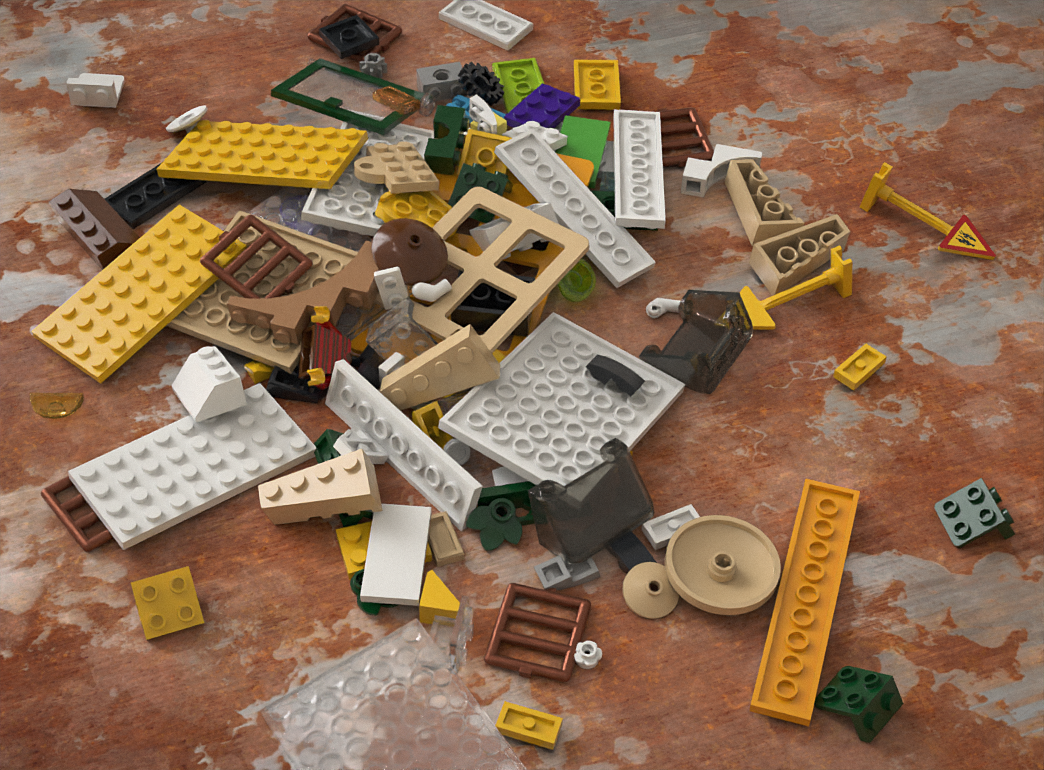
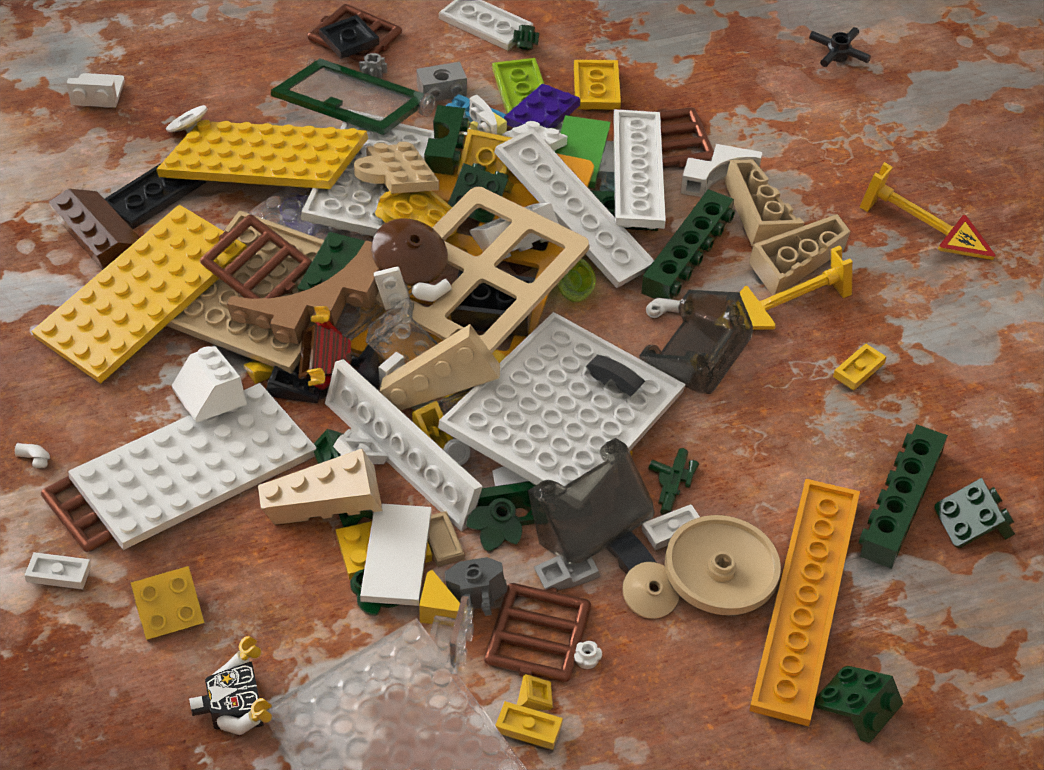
clear yellow plate [29,393,84,419] -> none
clear orange tile [372,86,421,115] -> none
black gear [458,62,505,106] -> none
none -> white arm [15,443,50,468]
none -> white plate [25,552,91,589]
none -> torso [189,636,272,735]
none -> dark green wing [297,232,365,292]
none -> dark grey hinge [445,557,507,619]
none -> dark green gear [513,25,539,50]
none -> yellow slope [517,674,553,710]
none -> dark green brick [641,189,735,299]
none -> dark green piece [648,448,699,515]
none -> black bar [809,27,871,67]
none -> dark green brick [858,424,948,569]

